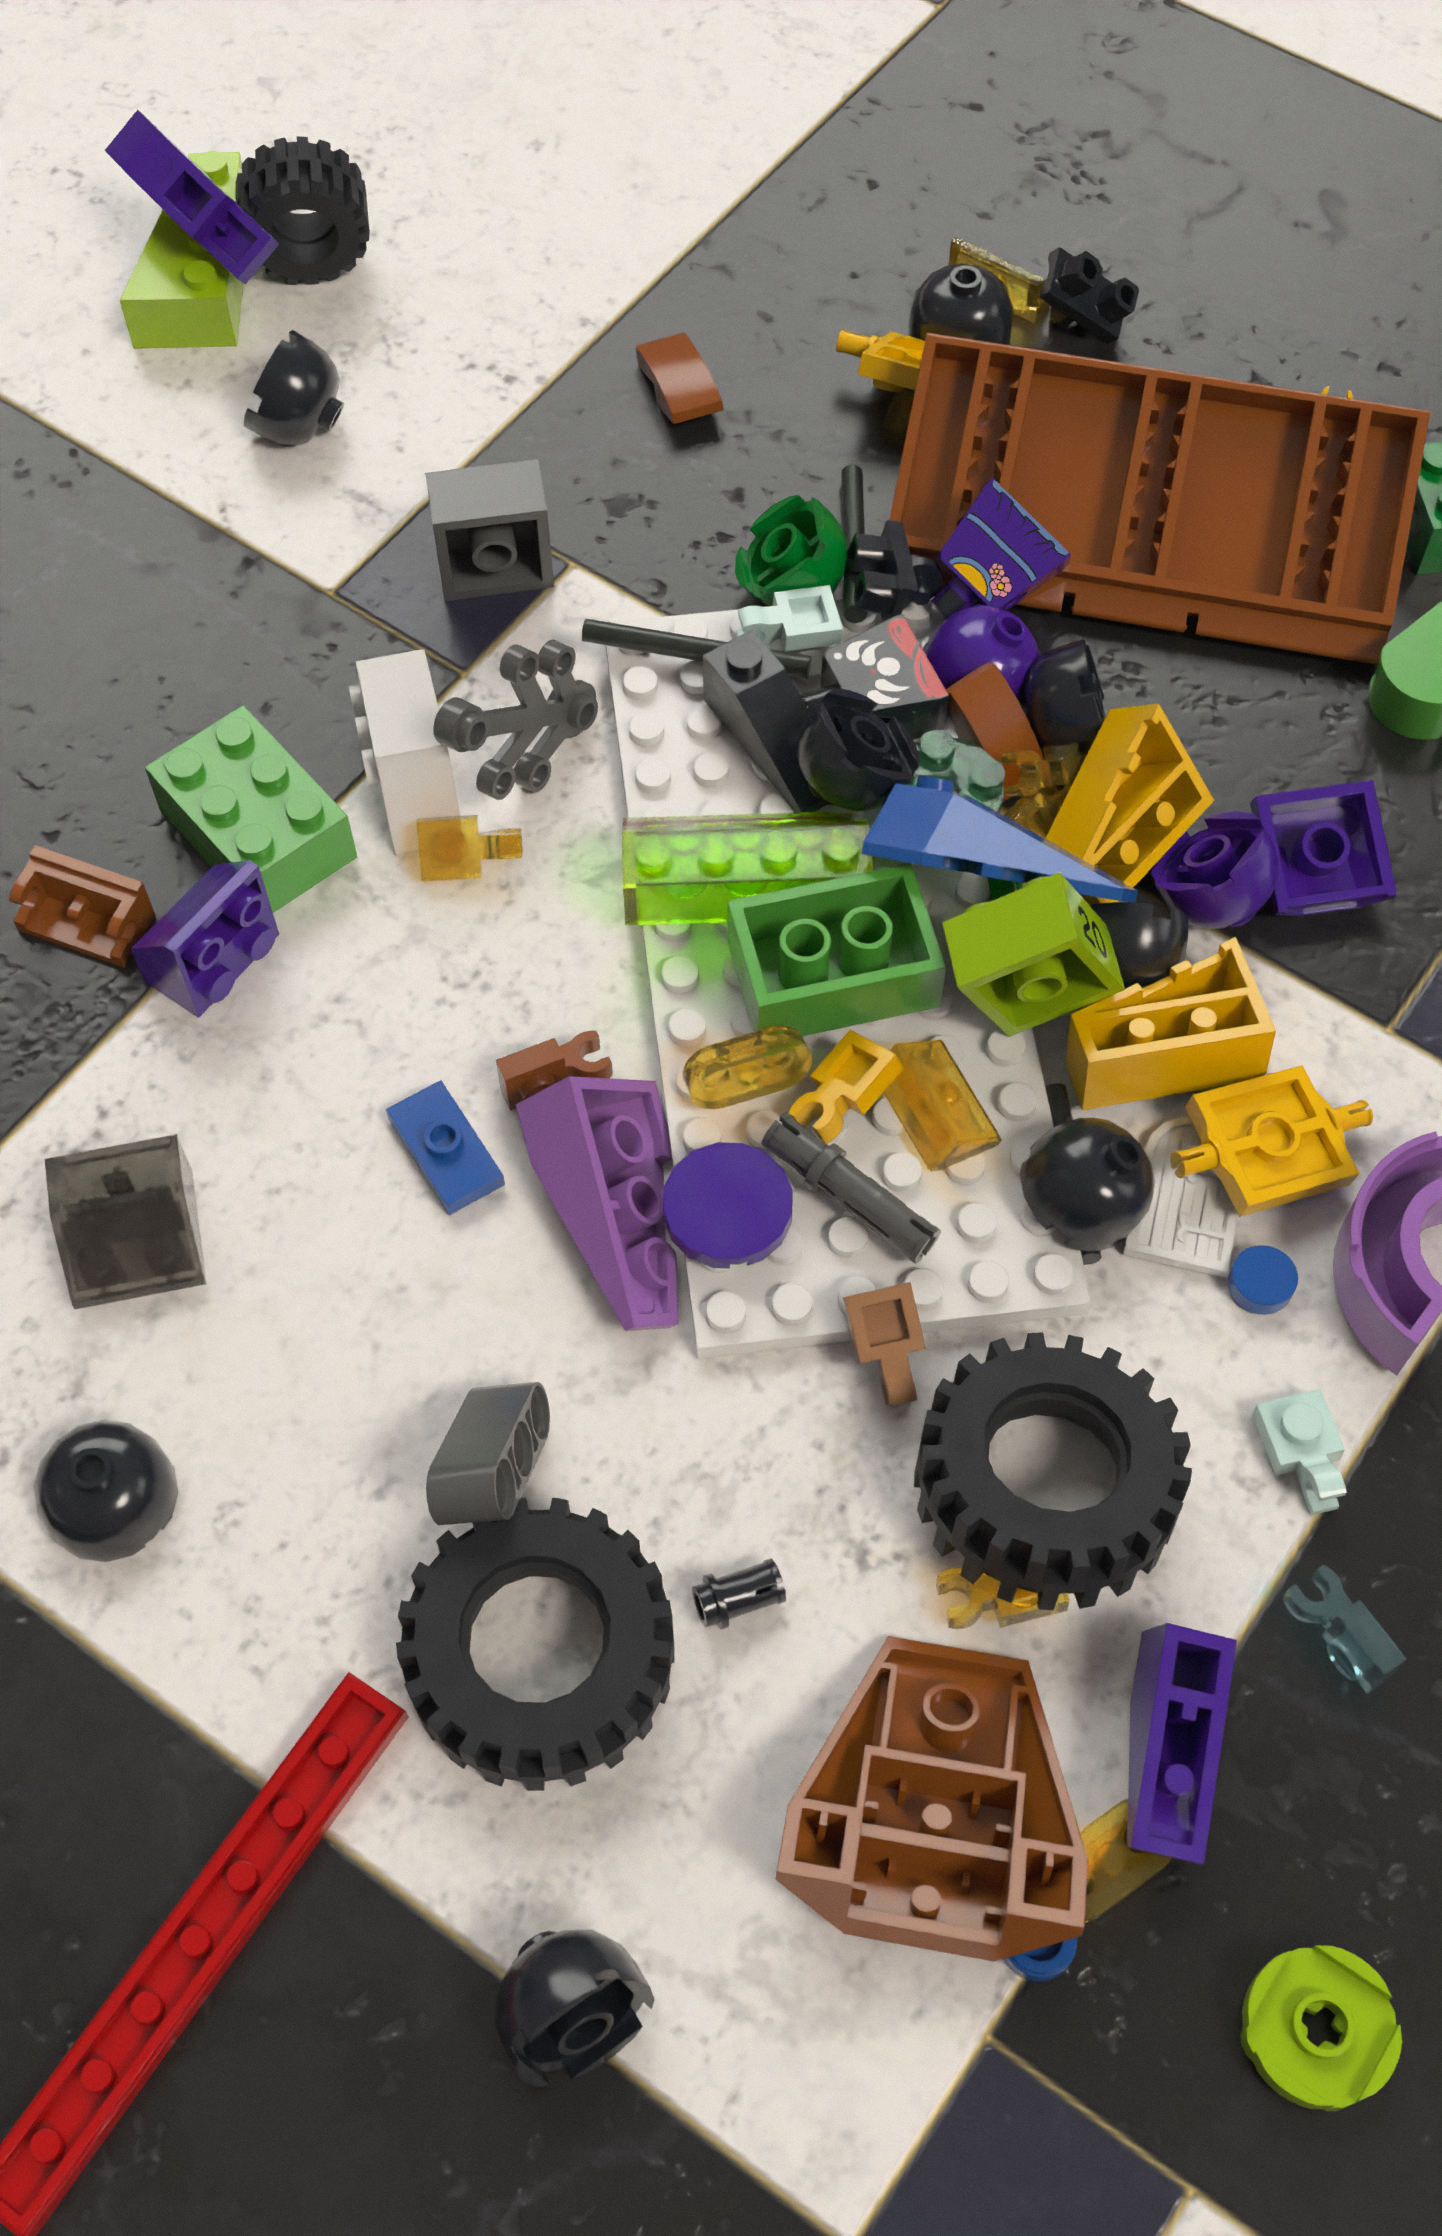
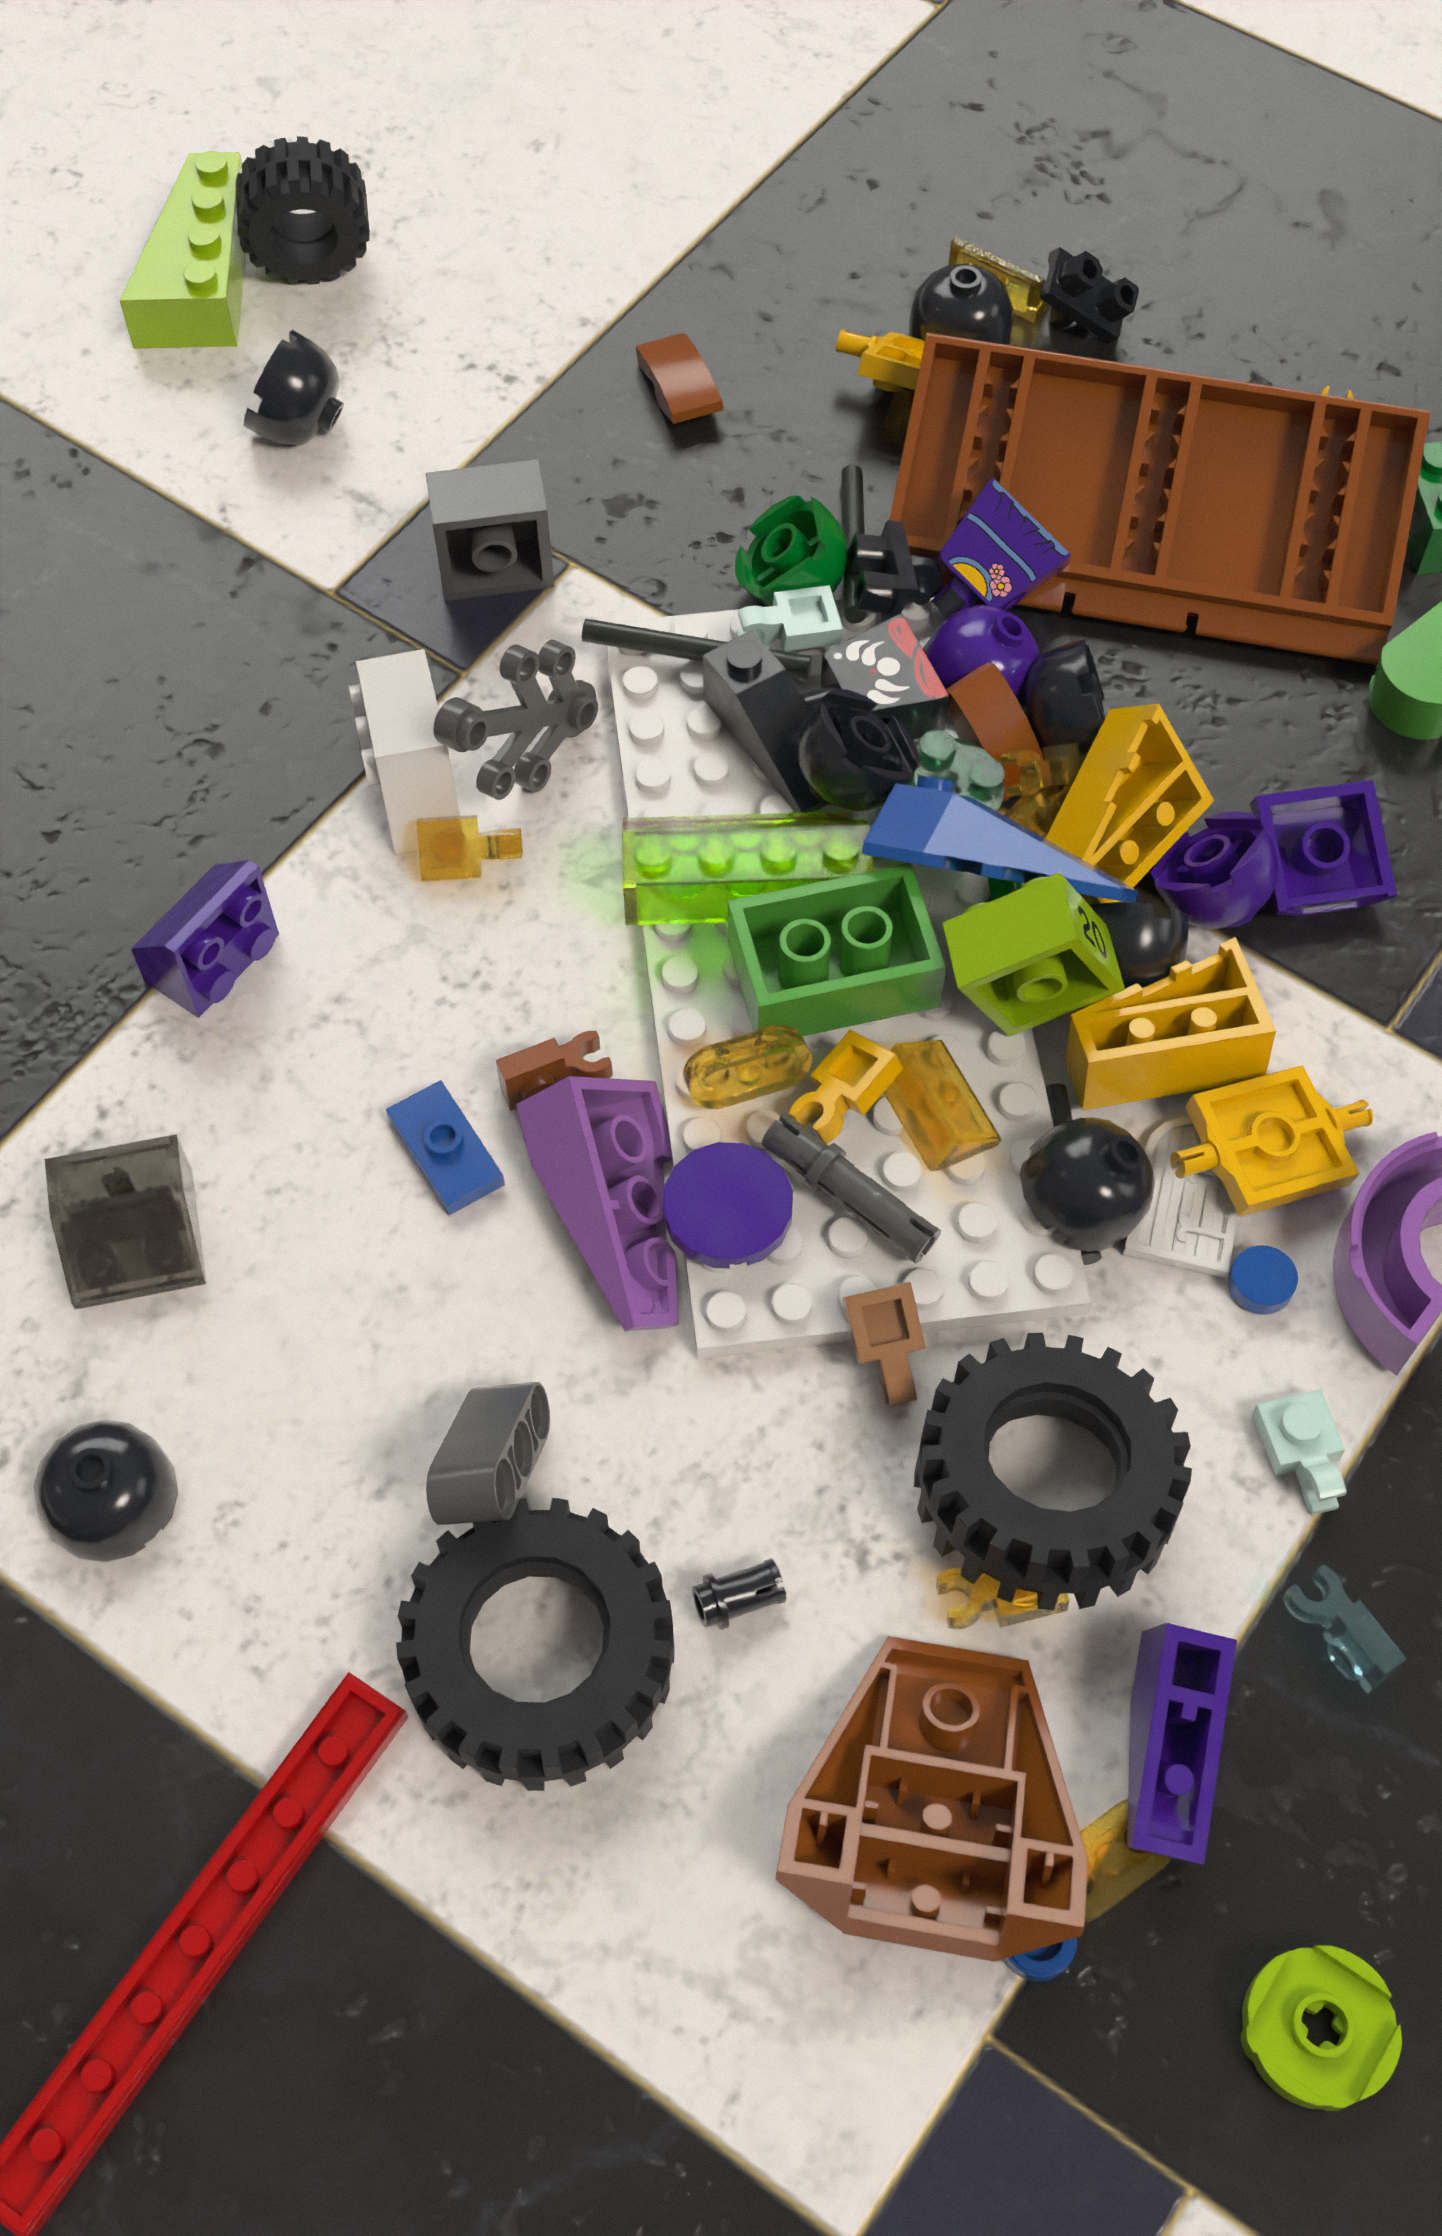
dark orange hinge [9,845,156,968] -> none
dark purple slope [105,109,279,285] -> none
bright green brick [145,705,357,913] -> none
black cylinder [495,1929,655,2087] -> none

